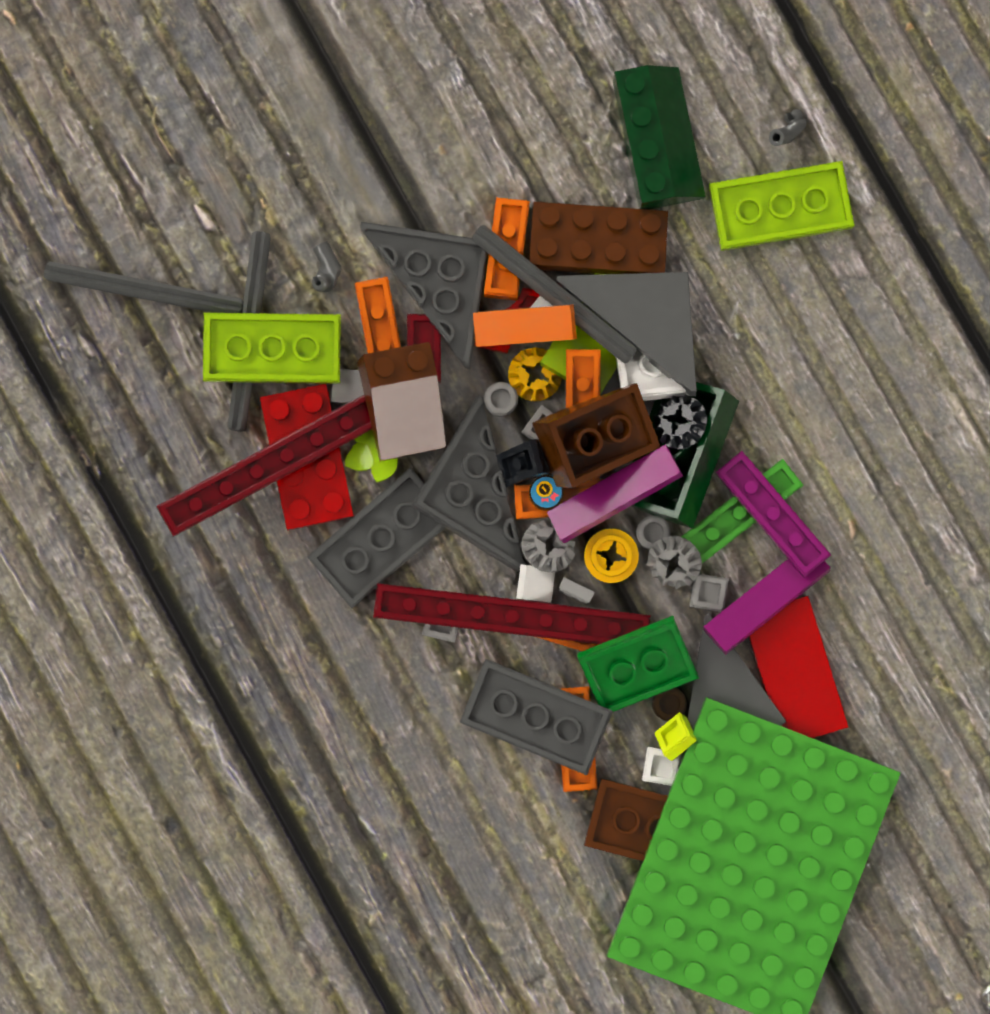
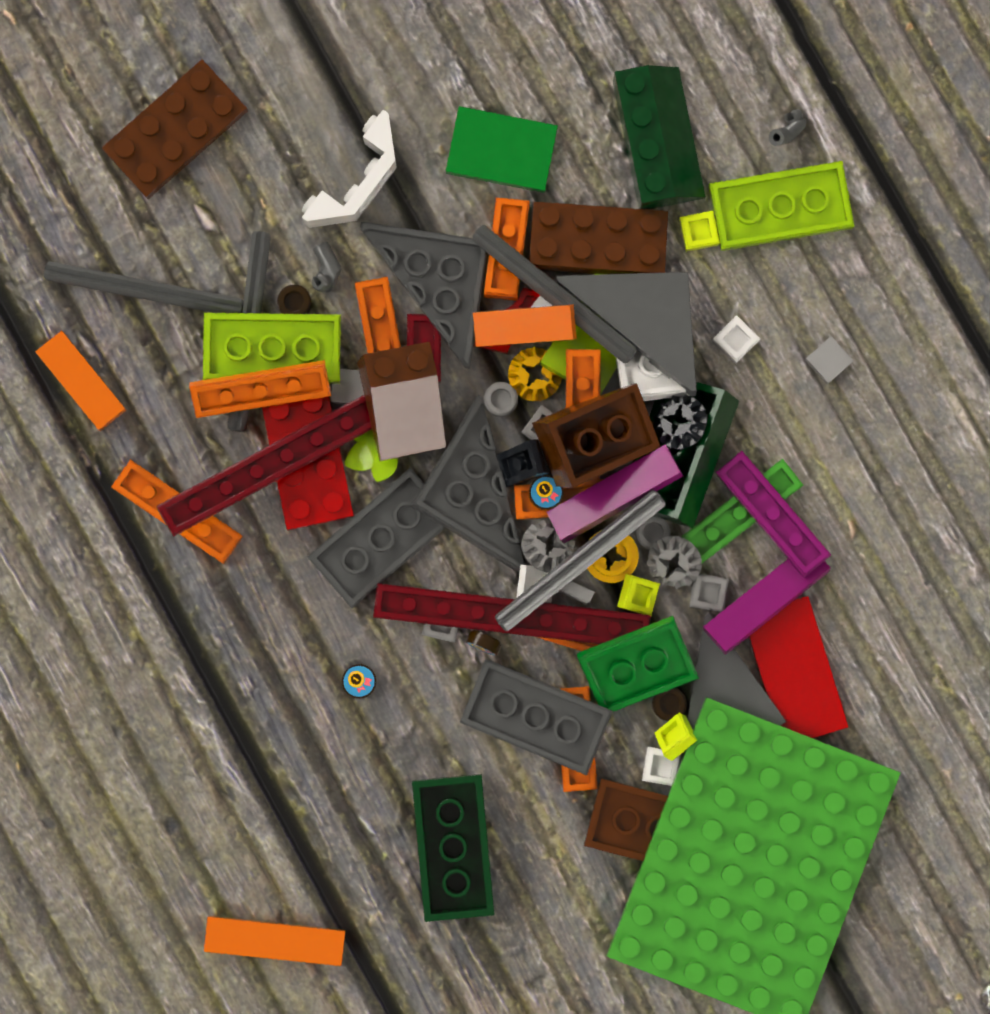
none -> orange tile [35,330,127,431]
none -> reddish brown plate [102,59,248,199]
none -> orange tile [111,459,243,564]
none -> orange tile [189,360,331,418]
none -> orange tile [204,916,346,966]
none -> dark brown tile [277,285,312,314]
none -> white slope [302,110,397,228]
none -> tile [342,664,377,699]
none -> dark green brick [412,774,494,922]
none -> green tile [446,106,558,193]
none -> dark brown tile [466,630,502,656]
none -> axle [495,490,665,631]
none -> neon yellow tile [617,574,660,616]
none -> neon yellow tile [679,211,720,252]
none -> white tile [712,315,760,364]
none -> light grey tile [805,336,854,385]

